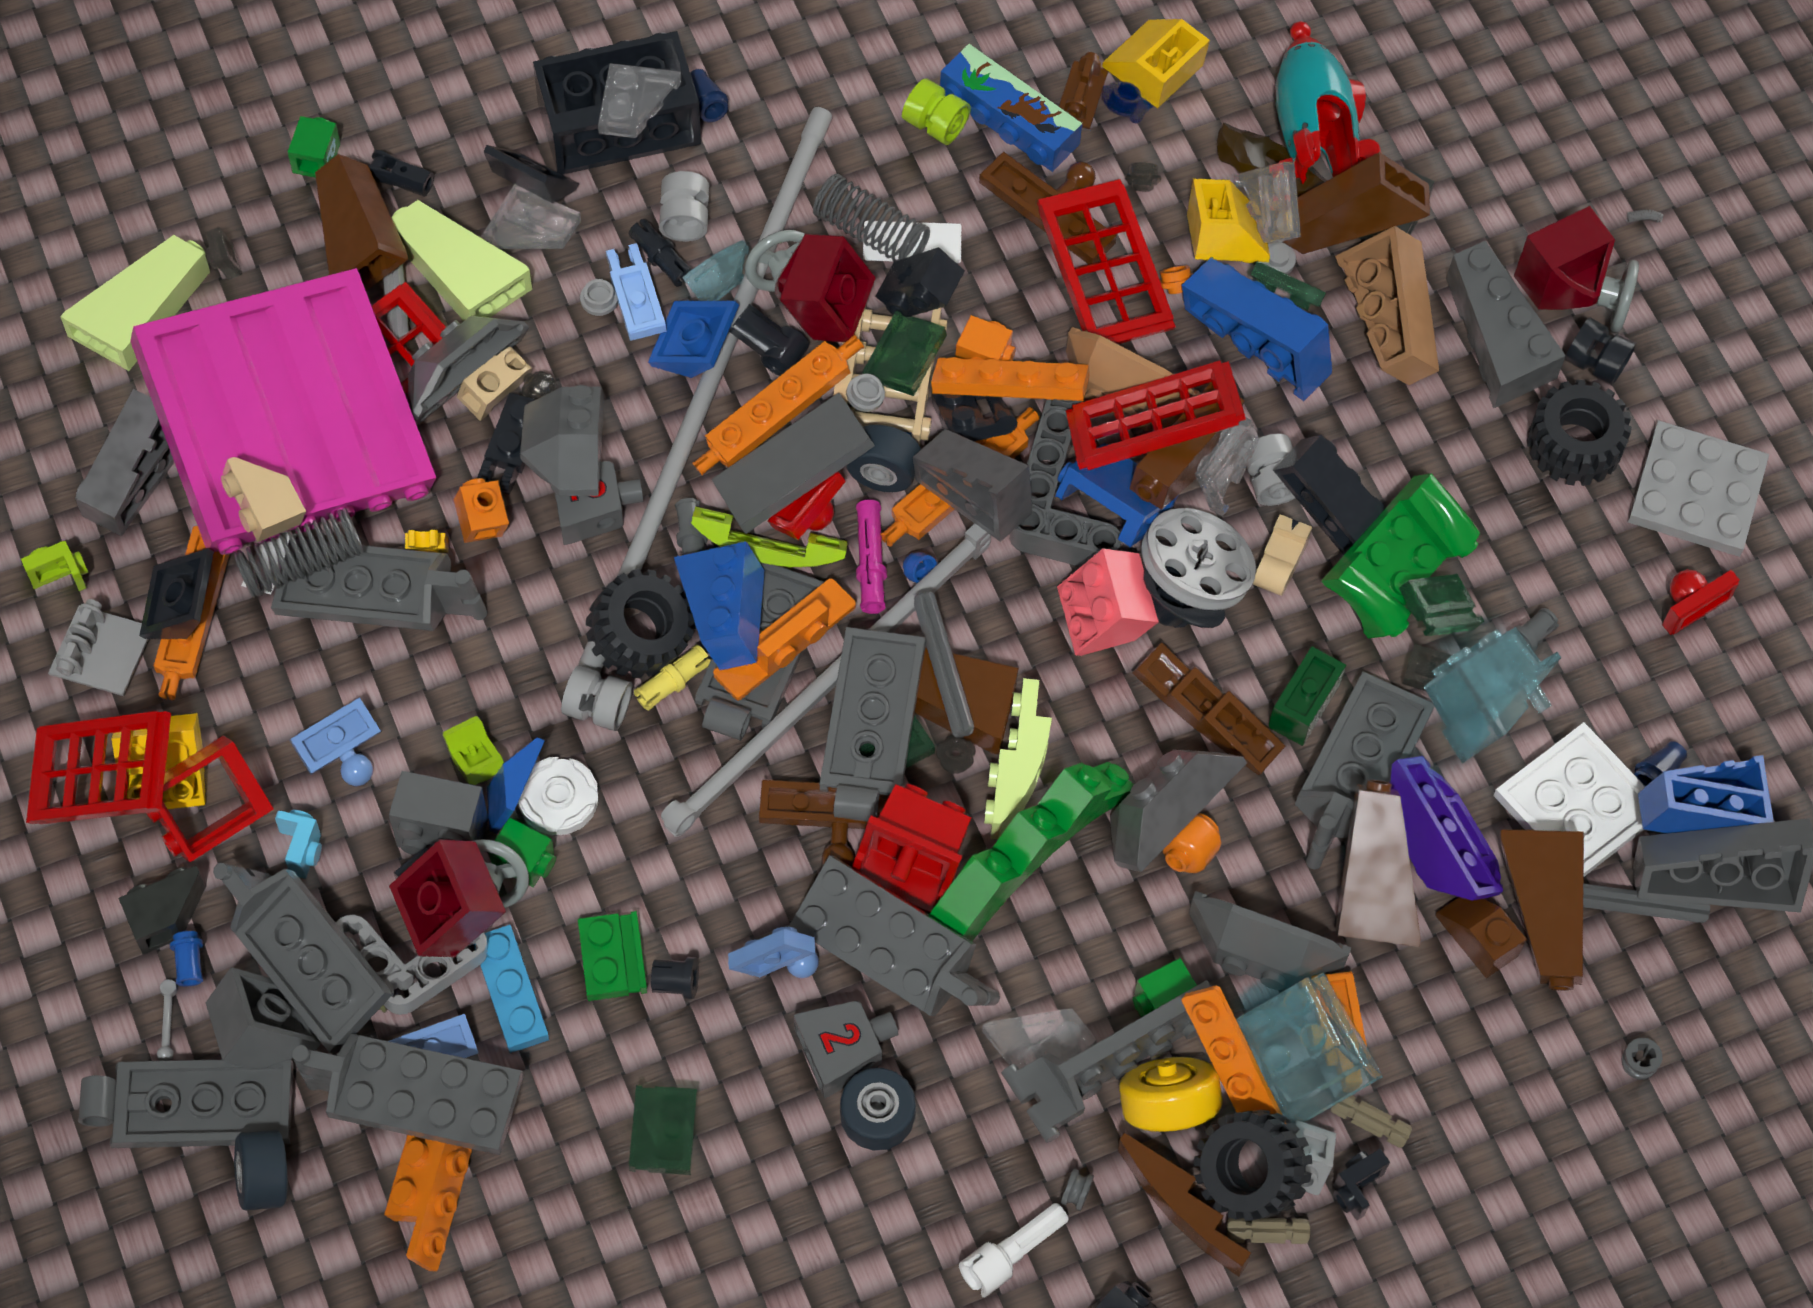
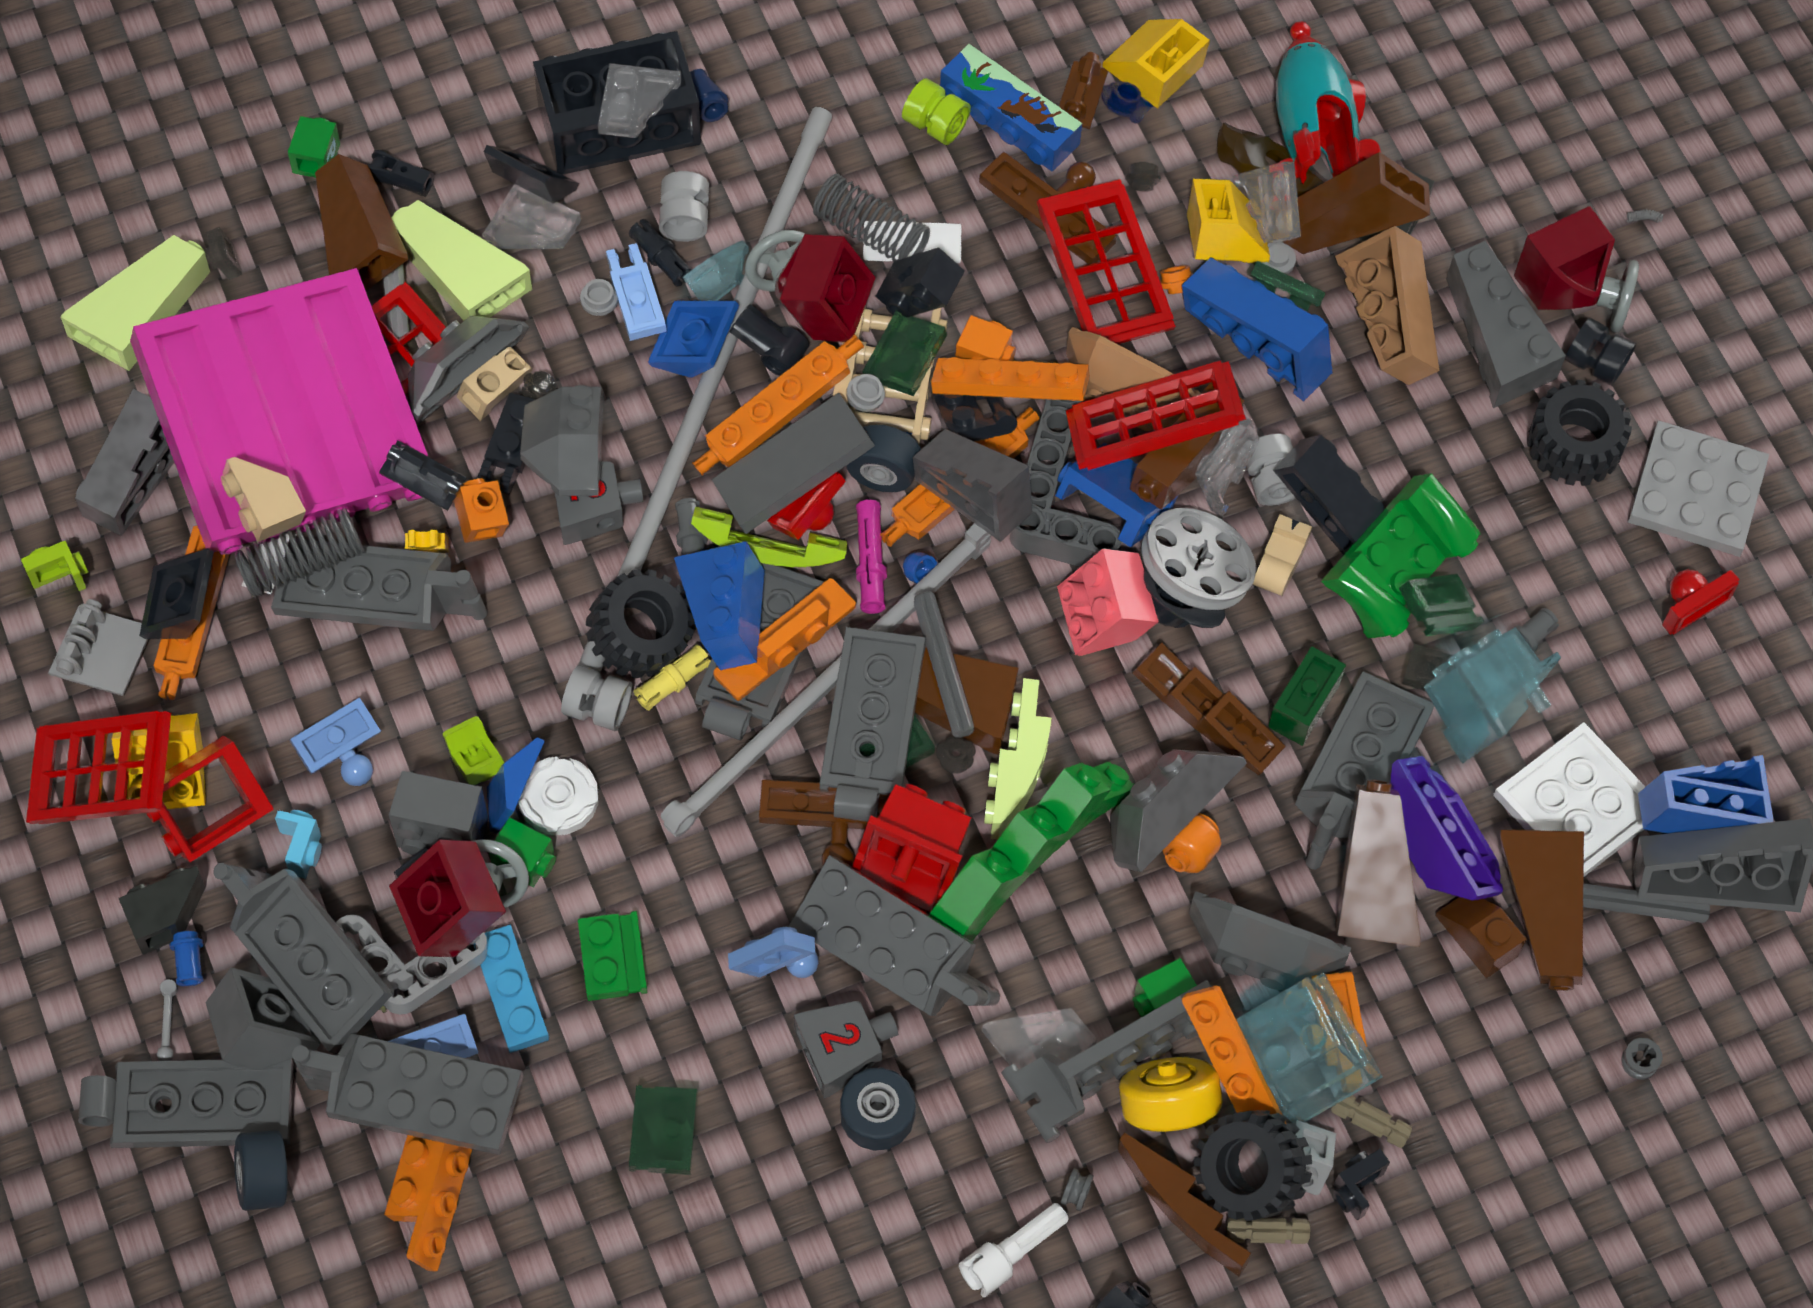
black bush [651,957,699,999] -> none
dark blue cone [1634,741,1687,787] -> none
none -> black hinge [379,440,467,511]

